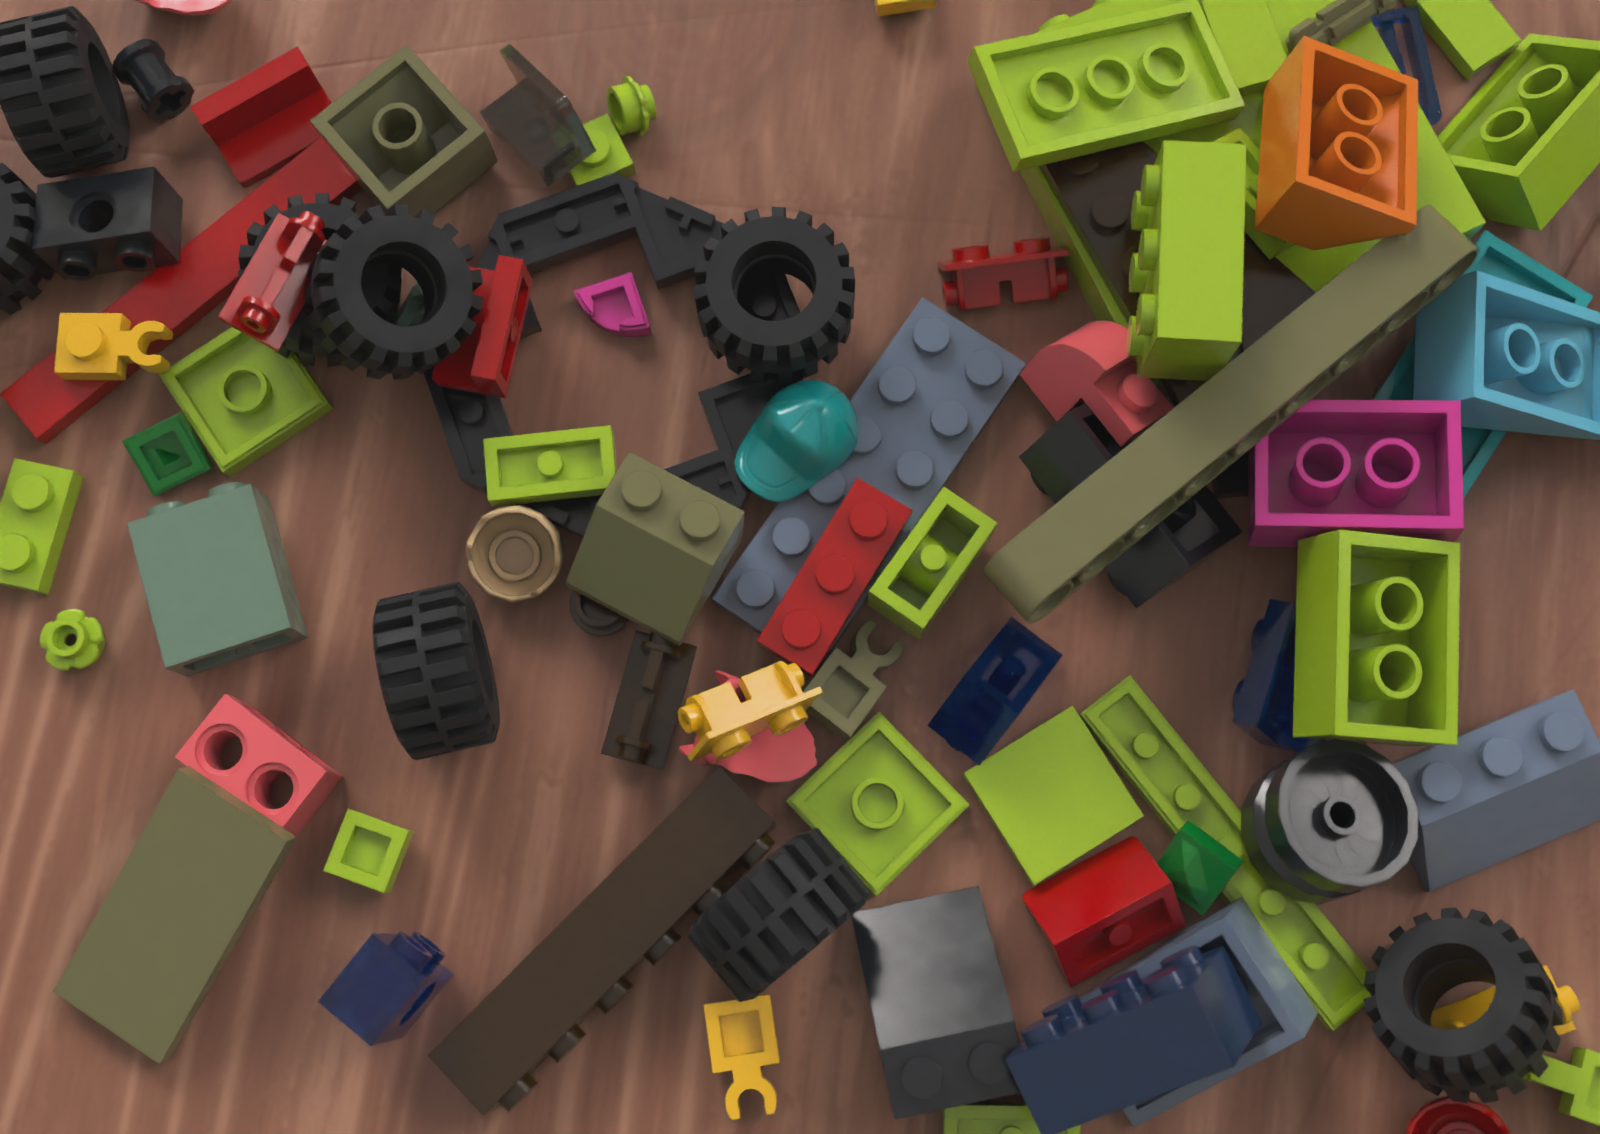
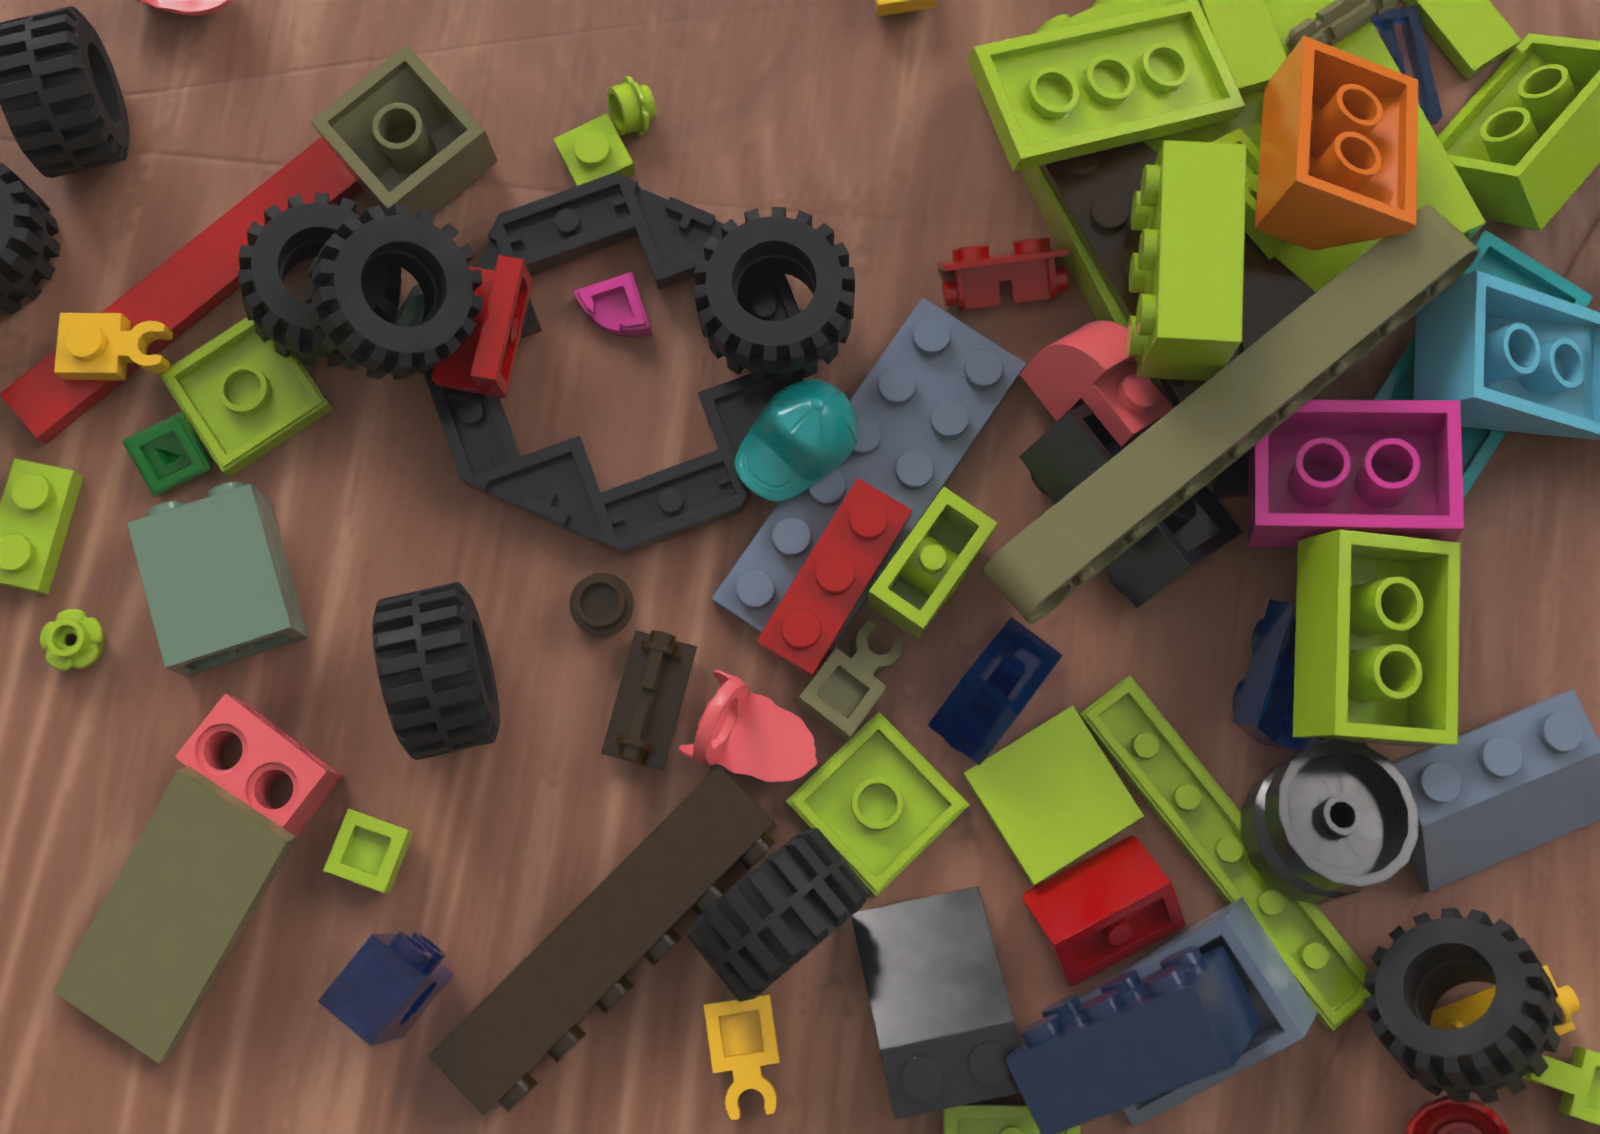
black brick [32,166,183,280] -> none
black bush [112,39,194,122] -> none
red panel [190,46,332,187] -> none
hinge [217,211,327,352] -> none
tan hair [466,505,564,603] -> none
clear smoke panel [480,43,596,187] -> none
lime plate [483,425,617,507] -> none
olive slope [566,452,745,646] -> none
yellow hinge [678,661,823,761] -> none
green tile [1157,820,1243,916] -> none

